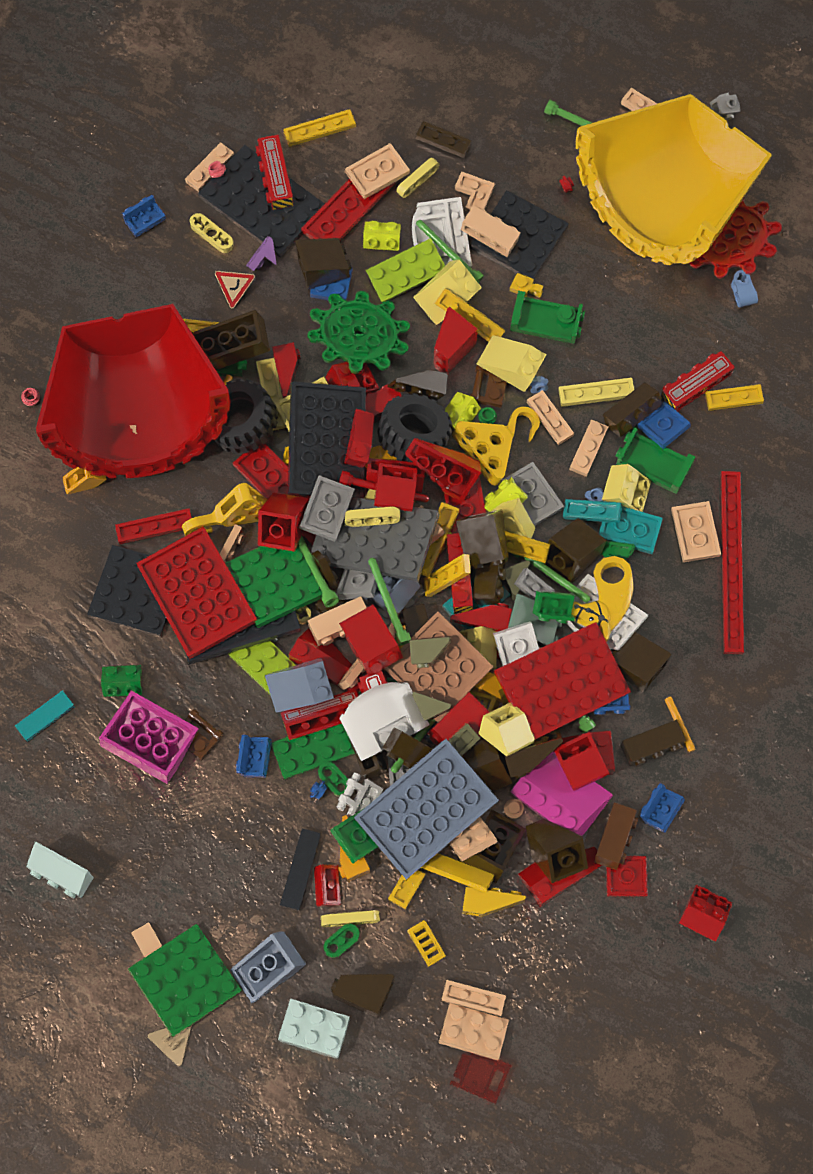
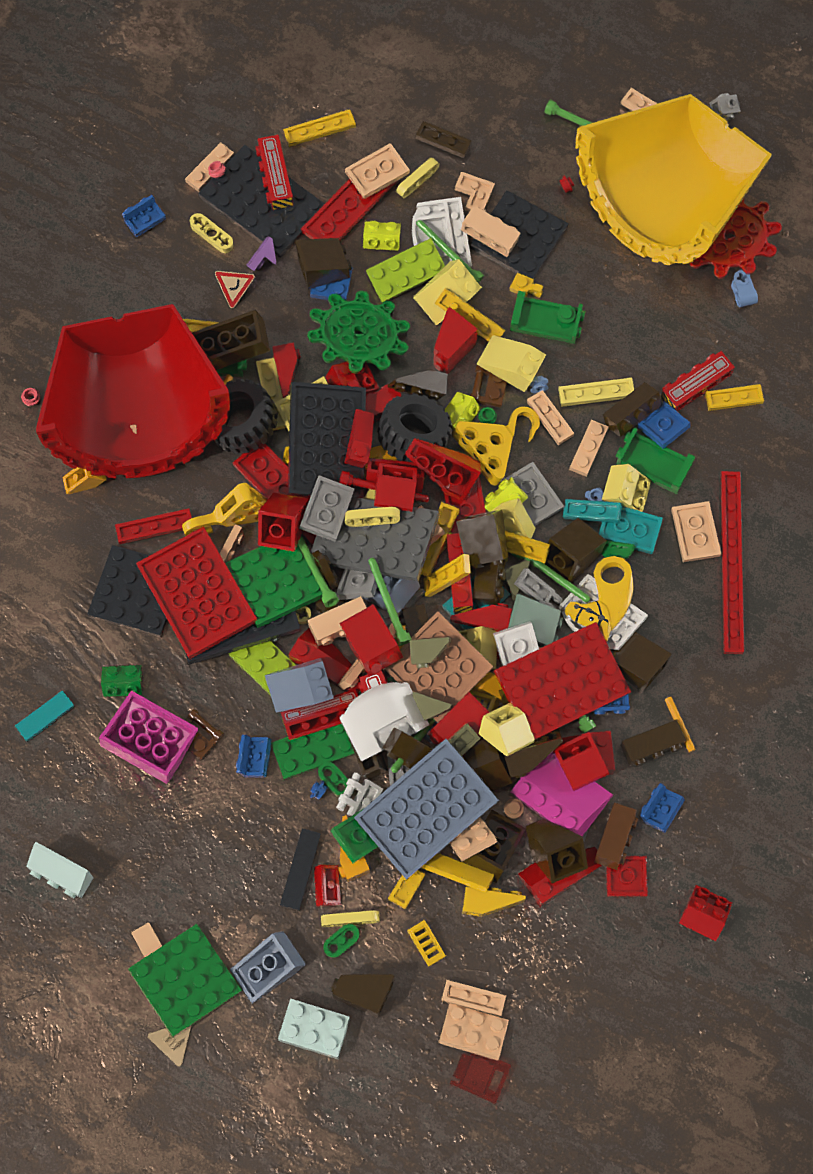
green bracket [532,591,575,623] -> none

